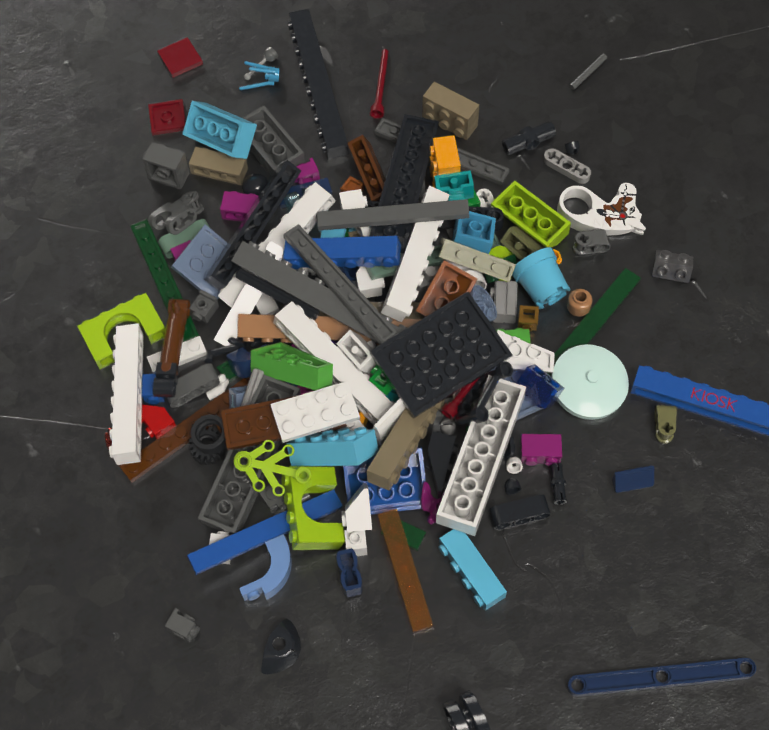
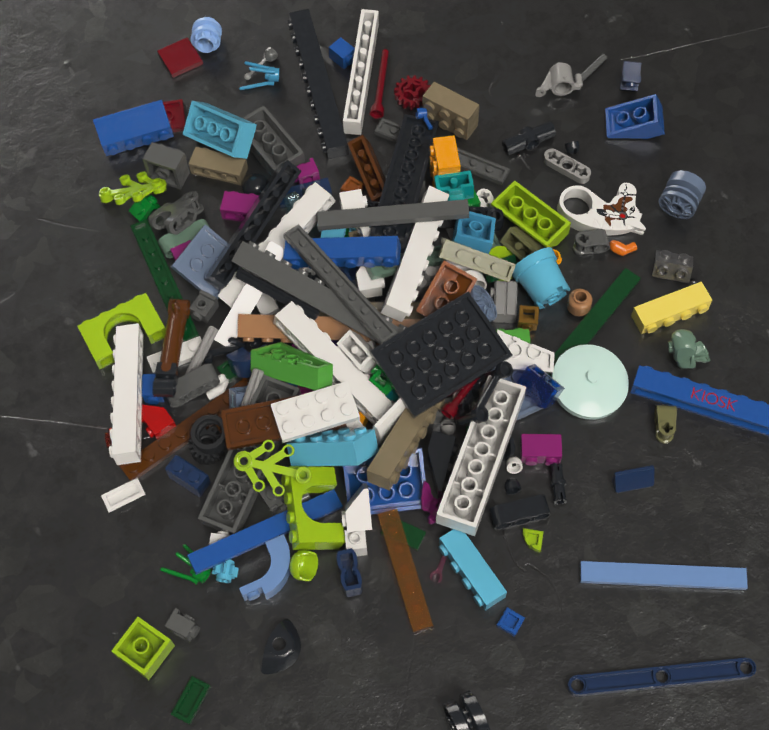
none -> blue slope [93,100,174,156]
none -> lime plant [99,172,167,205]
none -> white tile [101,478,146,512]
none -> lime brick [111,617,175,680]
none -> green bracket [129,194,161,222]
none -> green plant [160,544,212,585]
none -> dark blue brick [166,455,211,497]
none -> dark green tile [171,676,211,725]
none -> light grey axle [185,326,218,375]
none -> light blue piece [191,17,222,53]
none -> medium azure gear [212,560,239,583]
none -> lime hair [289,550,318,582]
none -> blue brick [329,37,355,69]
none -> white brick [343,9,379,135]
none -> dark red gear [394,75,431,110]
none -> blue hand [415,108,433,130]
none -> clear pink hand [430,556,447,583]
none -> blue tile [496,607,525,637]
none -> lime tile [523,528,543,553]
none -> light grey piece [535,62,583,97]
none -> medium blue tile [580,561,748,590]
none -> blue slope [605,94,665,139]
none -> orange arm [609,240,637,256]
none -> dark blue brick [620,61,642,91]
none -> light yellow brick [631,282,712,334]
none -> sand blue wheel [658,170,706,219]
none -> sand green head [668,329,710,369]

